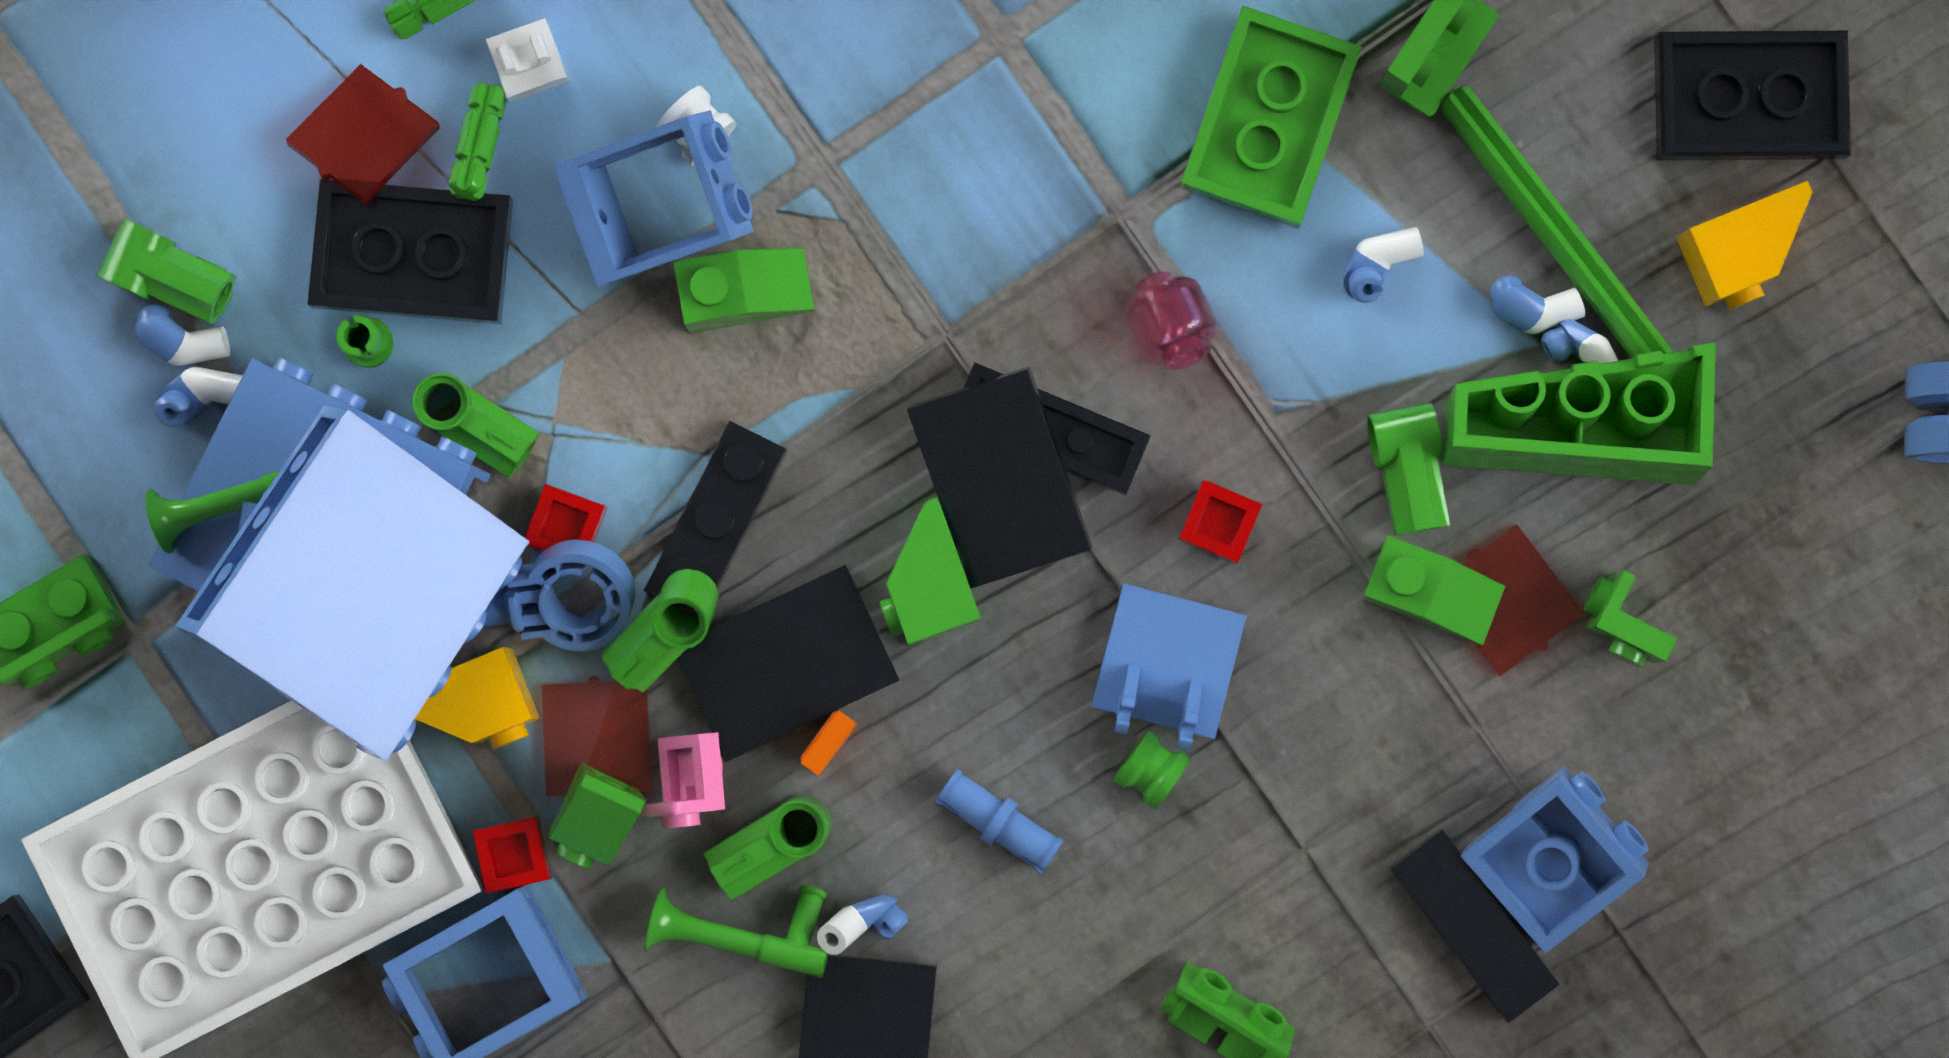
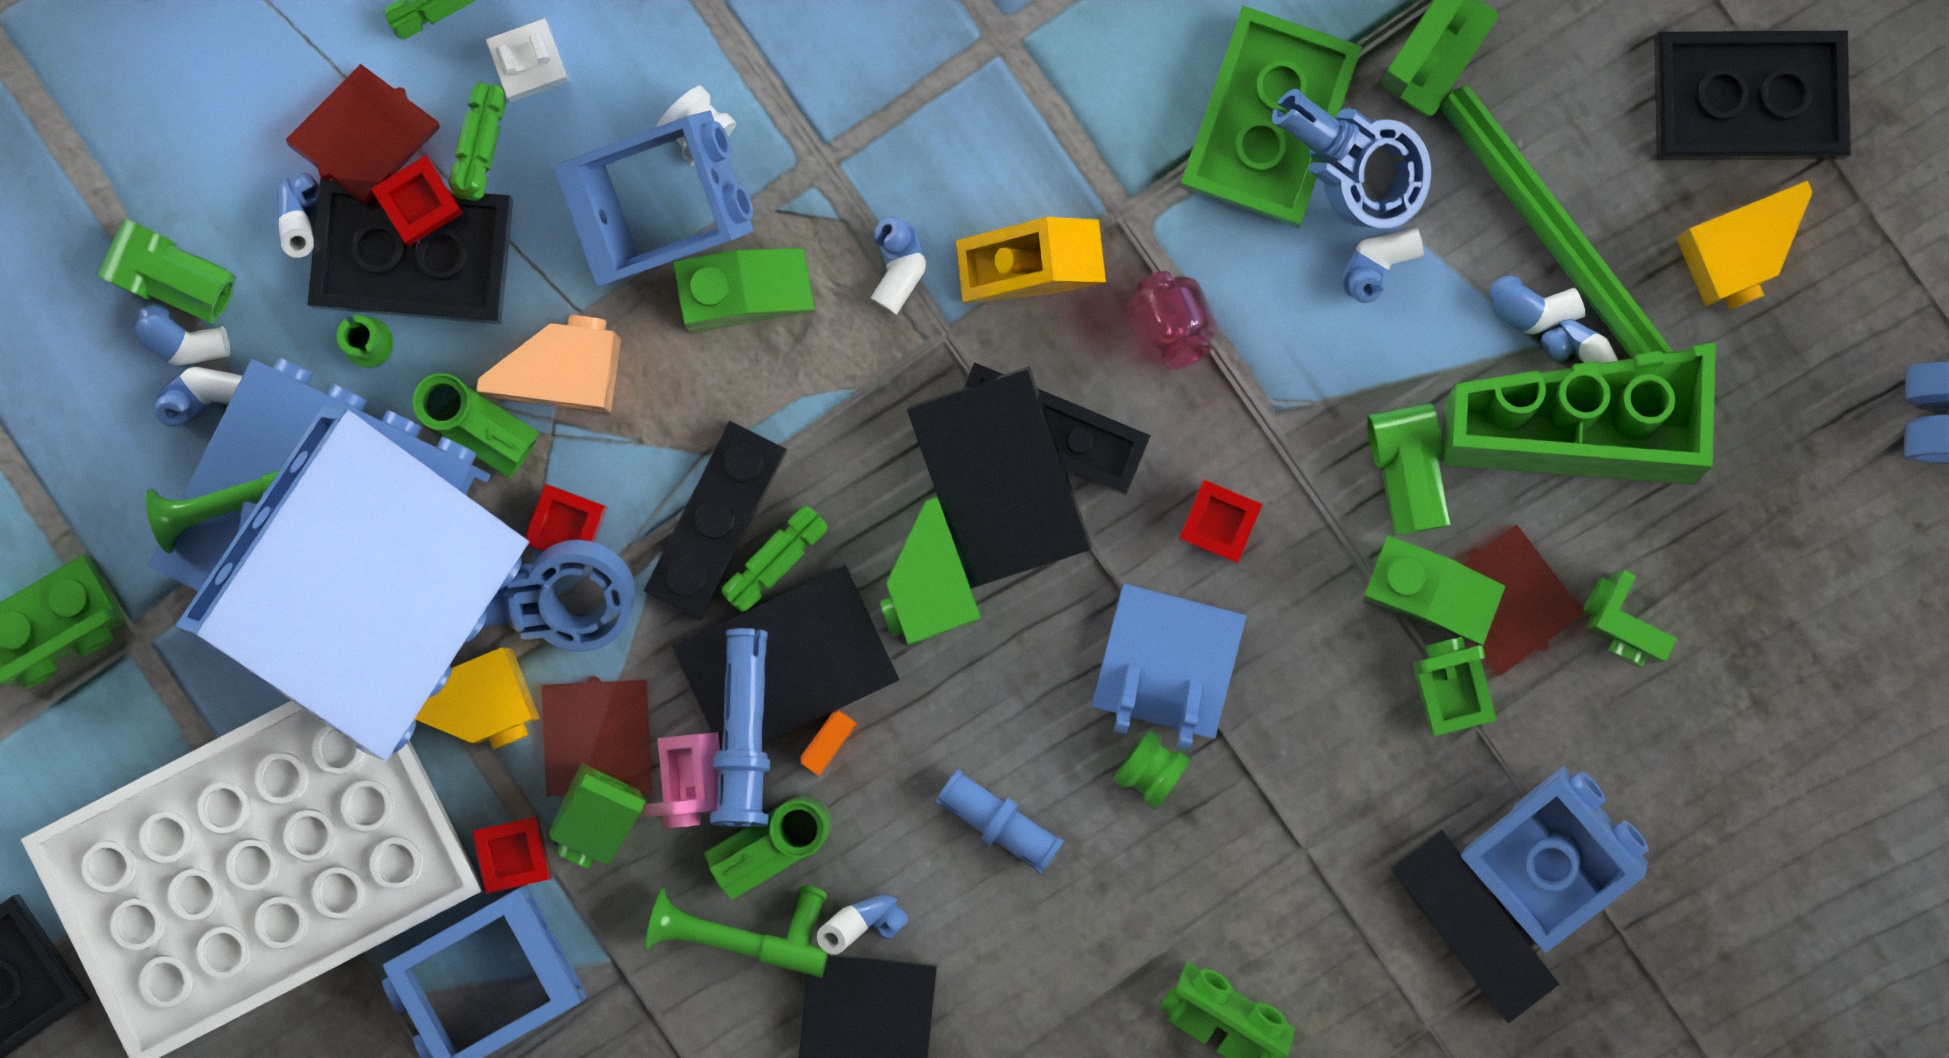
bright green piece [601,569,719,692] -> none
none -> arm [277,173,319,258]
none -> red plate [371,155,463,246]
none -> light nougat slope [476,315,621,414]
none -> medium blue pin [710,628,770,827]
none -> bright green axle [722,506,828,613]
none -> arm [870,216,926,315]
none -> yellow slope [956,217,1106,303]
none -> medium blue pin [1271,88,1431,229]
none -> bright green bracket [1412,636,1497,736]

